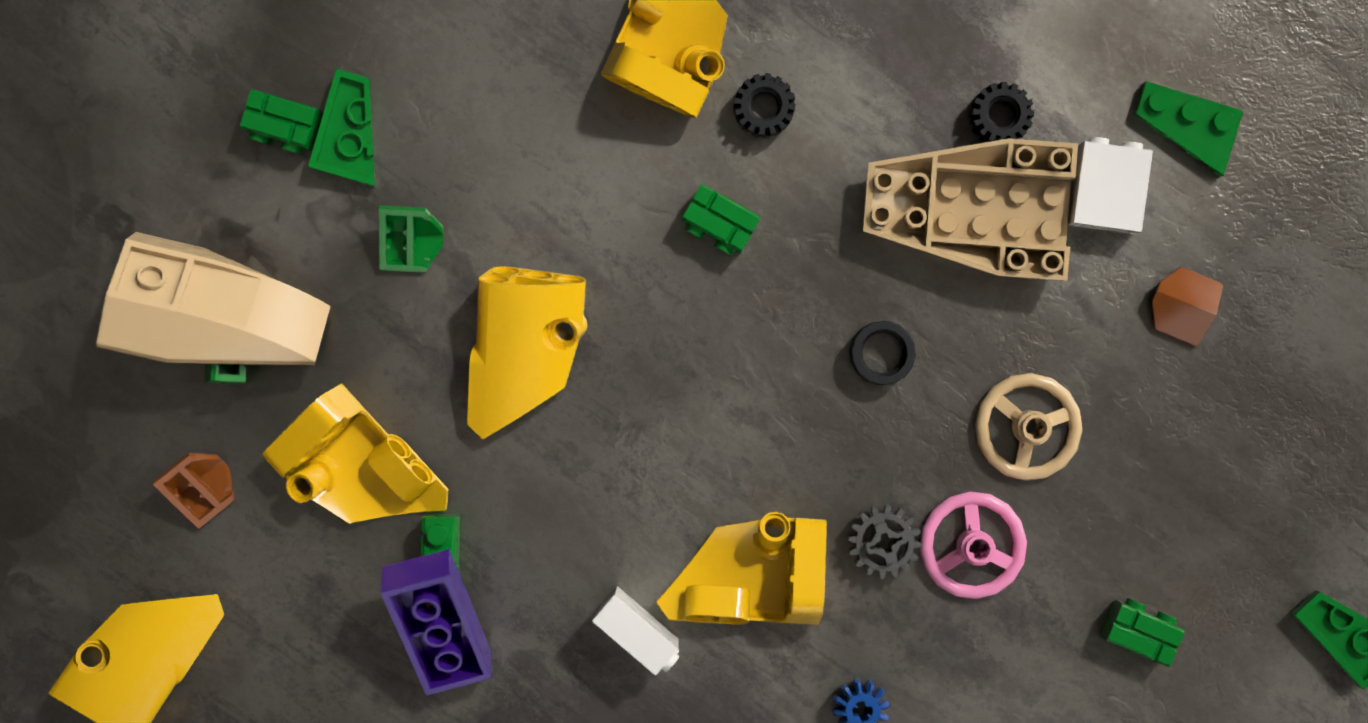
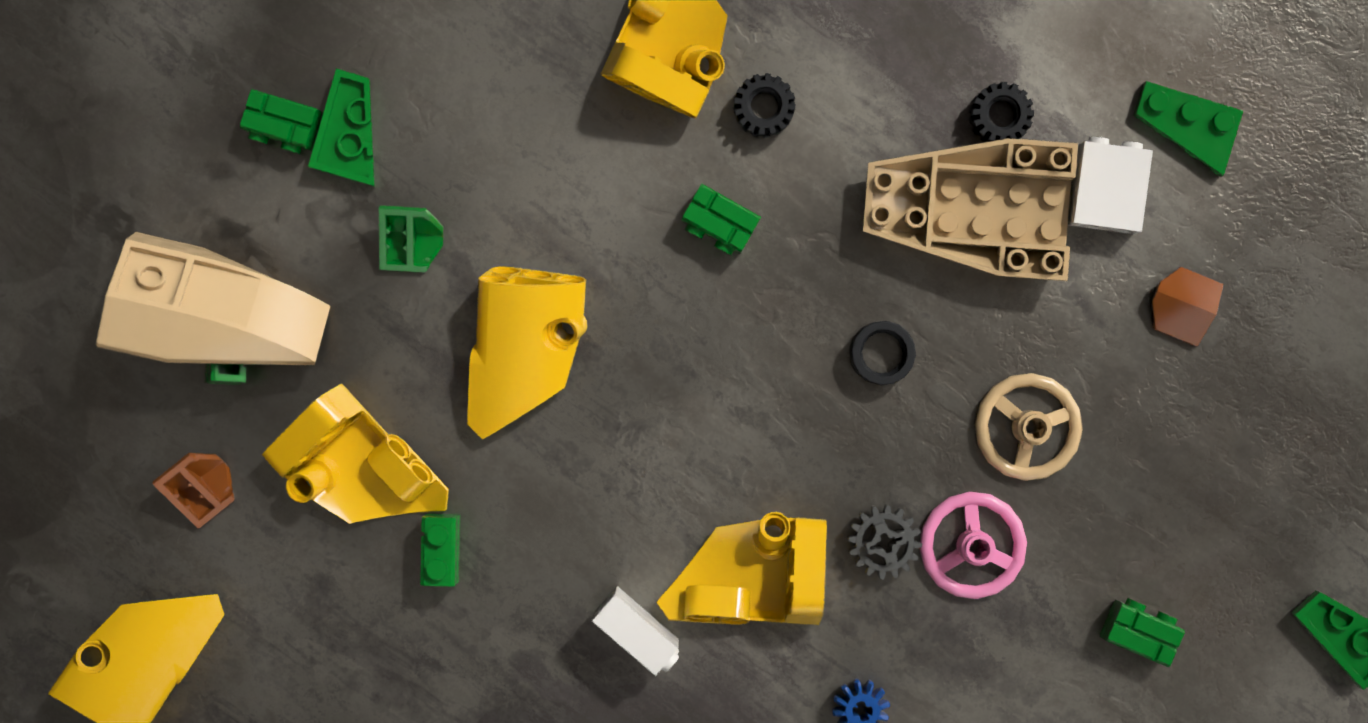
dark purple brick [381,549,492,695] -> none

